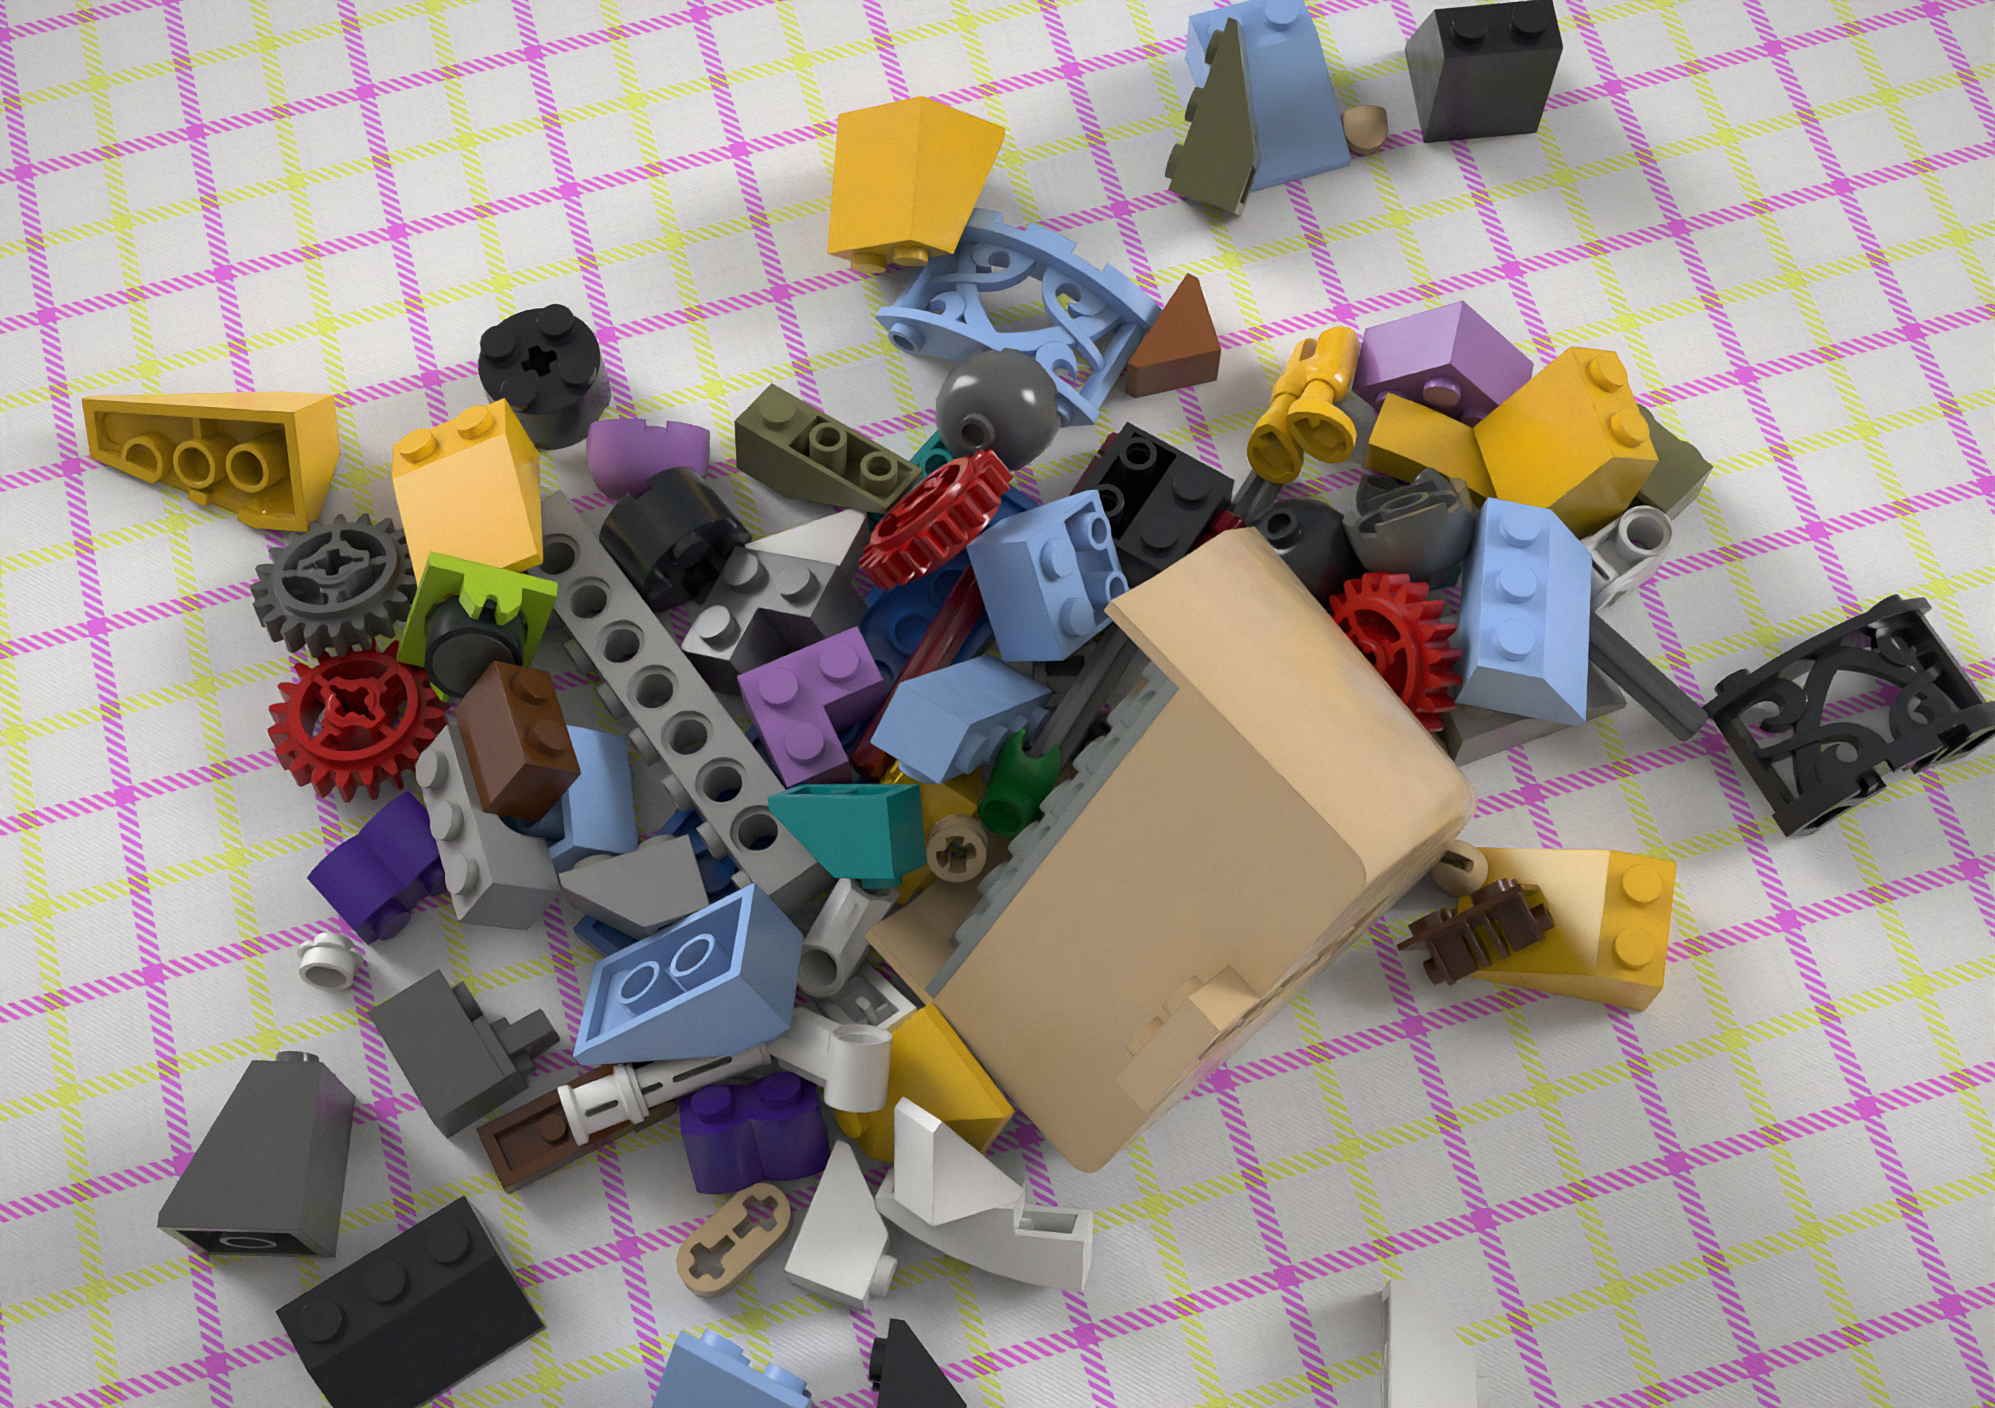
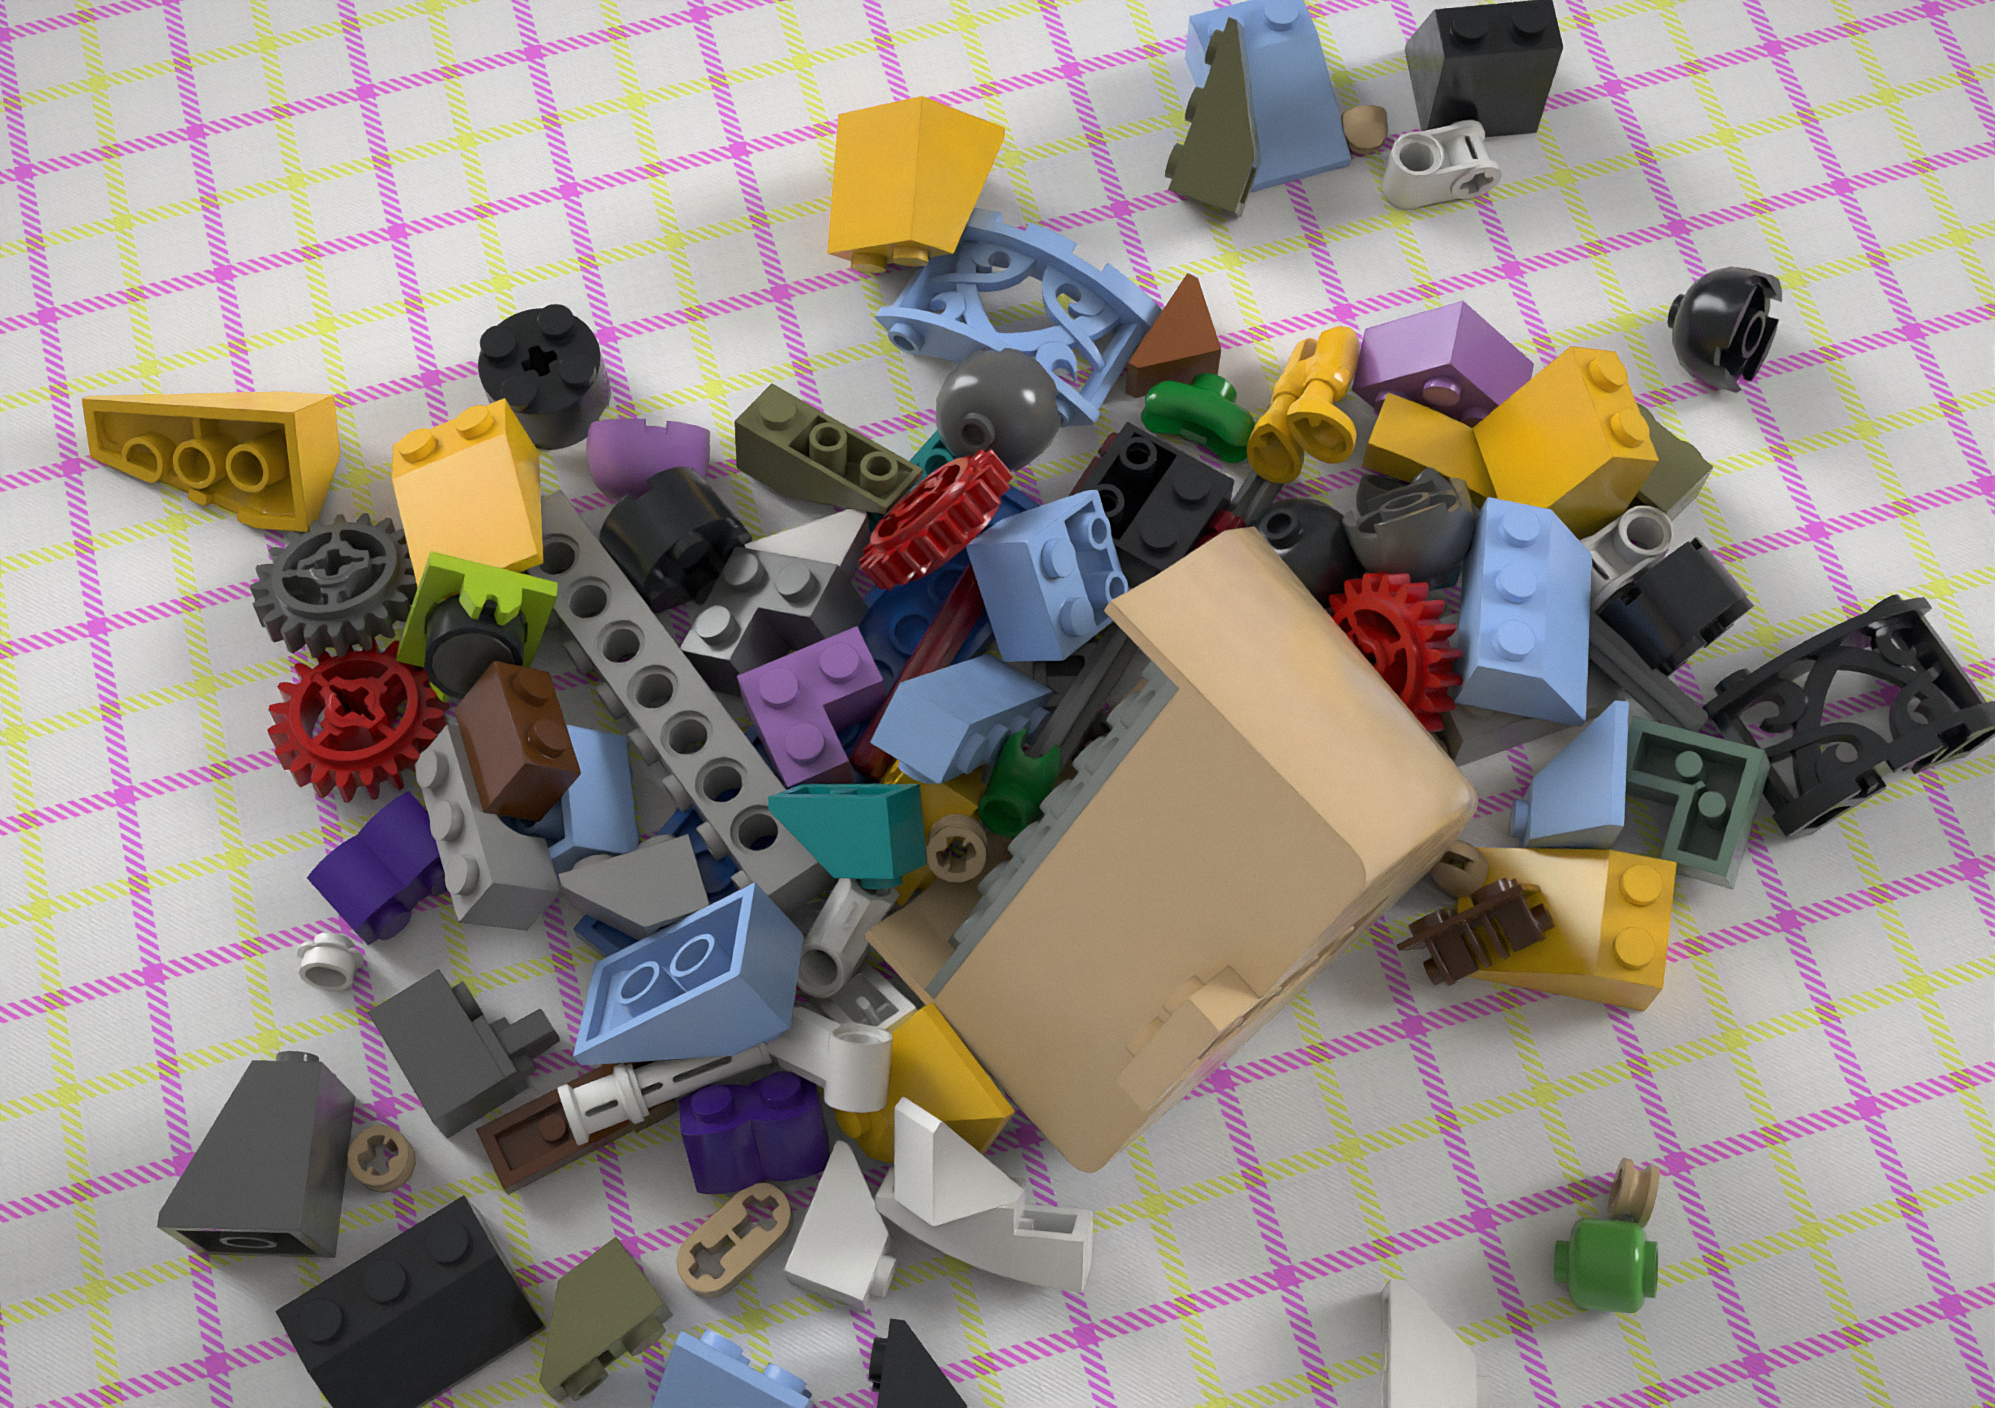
none -> tan bush [347,1125,416,1193]
none -> olive slope [539,1237,673,1403]
none -> green piece [1141,373,1256,463]
none -> white piece [1381,120,1502,209]
none -> light blue slope [1509,700,1629,850]
none -> bright green head [1554,1218,1658,1313]
none -> black brick [1599,537,1754,677]
none -> tan bush [1608,1157,1660,1228]
none -> sand green brick [1625,716,1770,889]
none -> black cylinder [1667,266,1782,393]

